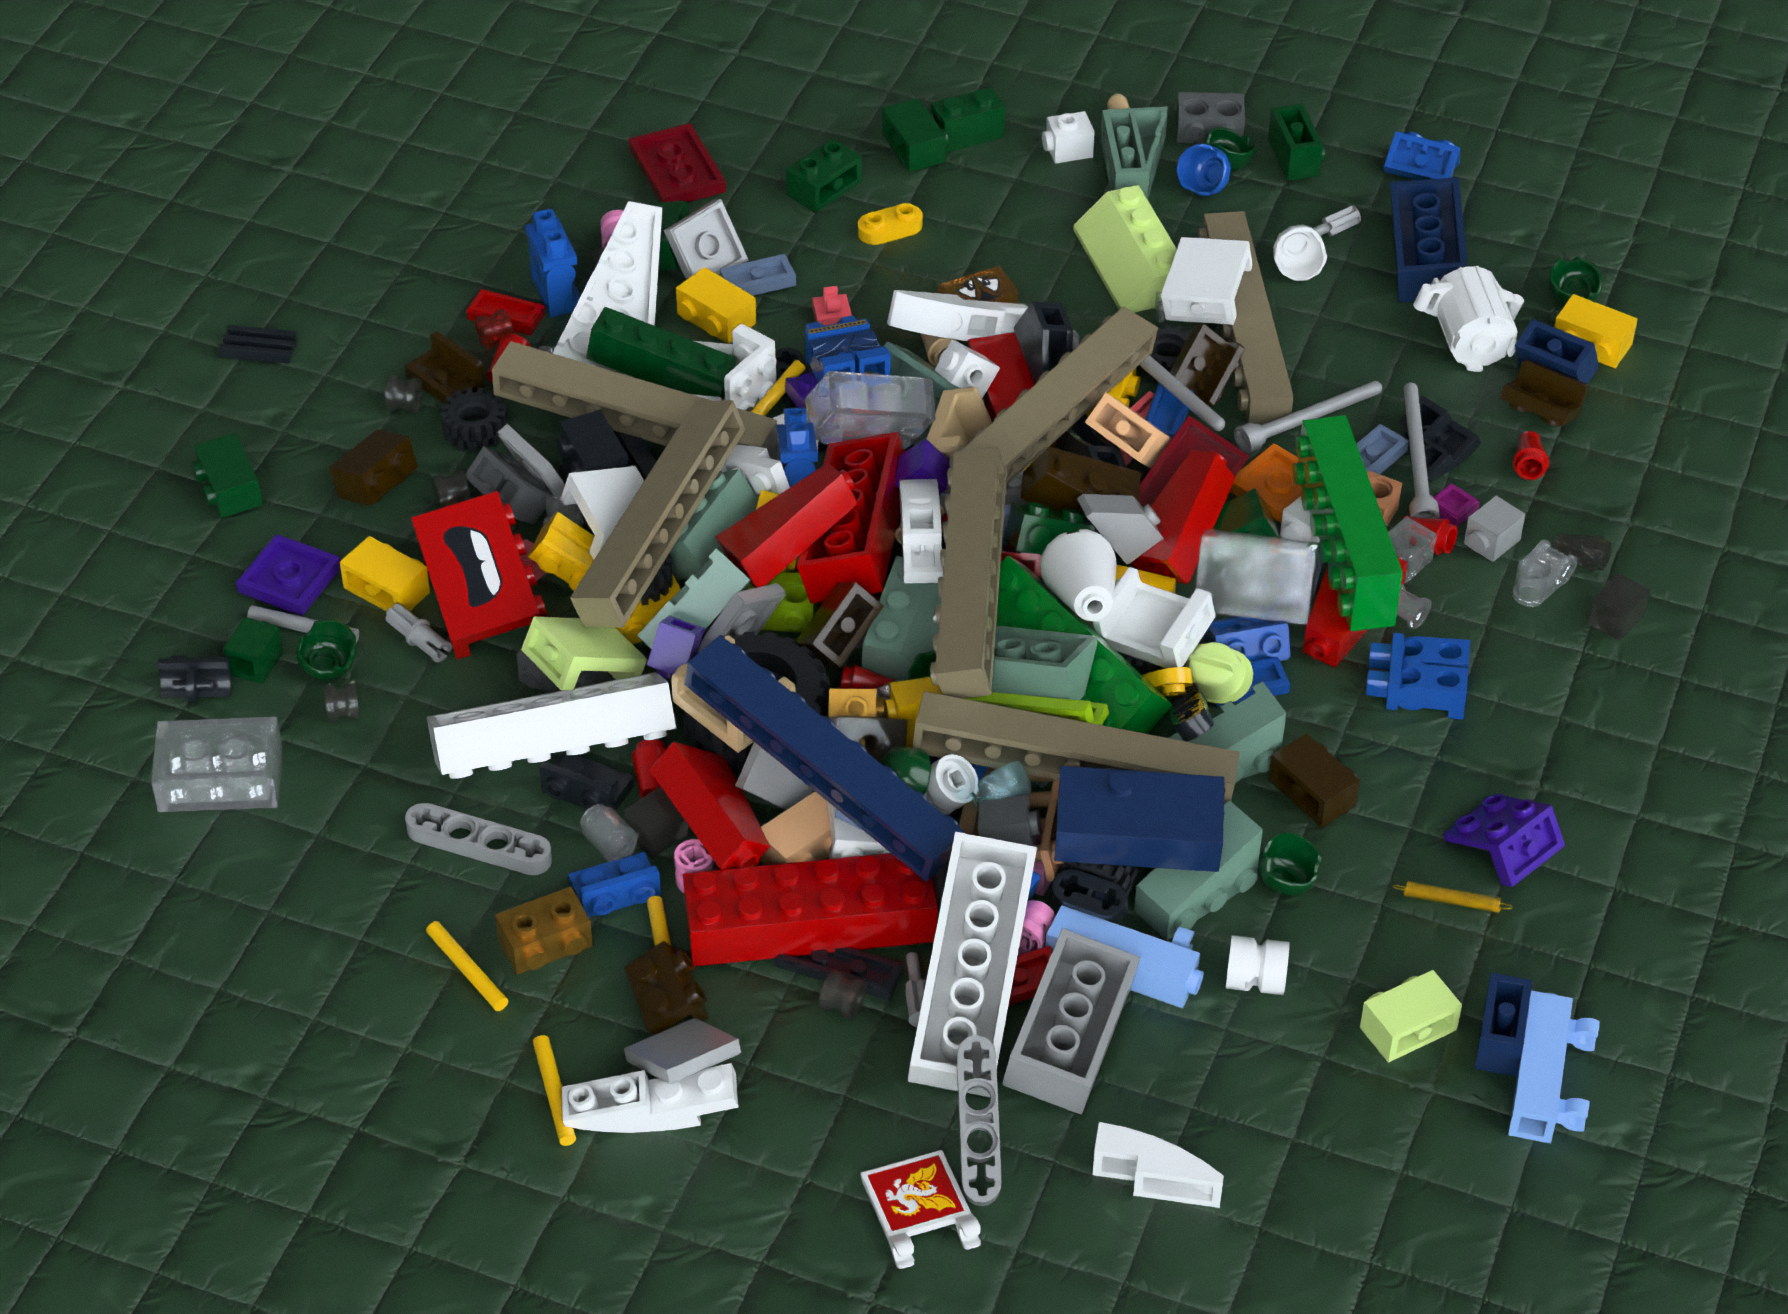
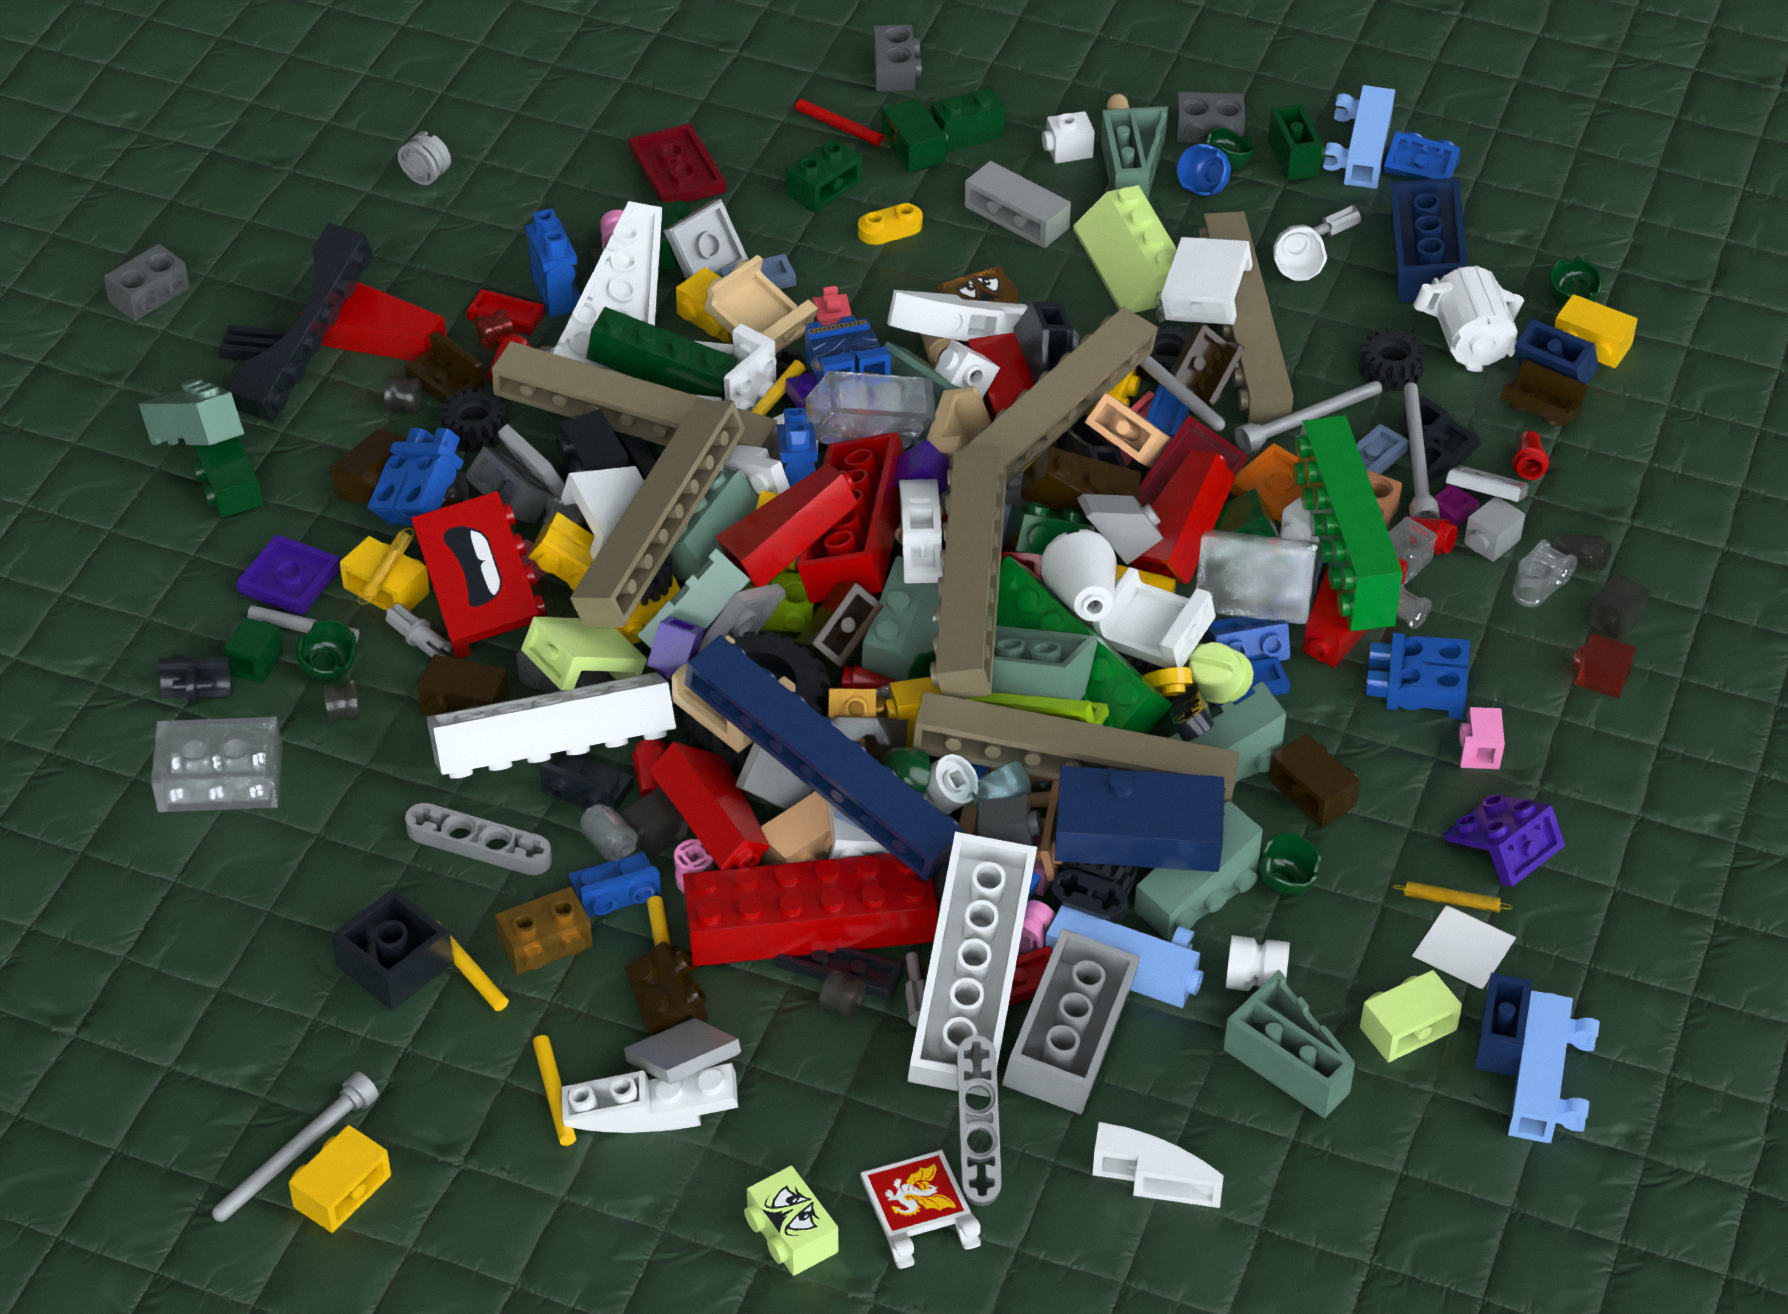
none -> dark grey brick [104,243,190,321]
none -> sand green wedge [138,378,244,445]
none -> light grey piece [212,1071,379,1222]
none -> black arch [227,222,373,422]
none -> yellow brick [289,1124,391,1233]
none -> red slope [299,281,448,361]
none -> black brick [331,888,454,1011]
none -> yellow piece [358,528,414,604]
none -> blue hips [367,428,464,526]
none -> light grey wheel [398,131,451,185]
none -> dark brown brick [418,654,510,716]
none -> tan panel [704,255,818,355]
none -> yellowish green brick [744,1165,838,1276]
none -> red bar [795,98,884,146]
none -> dark grey brick [874,25,922,91]
none -> light grey brick [965,161,1071,248]
none -> sand green wedge [1224,970,1355,1119]
none -> light blue brick [1323,85,1395,189]
none -> black tyre [1359,328,1425,391]
none -> white sticker [1412,905,1516,989]
none -> light grey tile [1446,465,1529,502]
none -> bright pink brick [1459,707,1505,769]
none -> clear red brick [1572,633,1636,699]

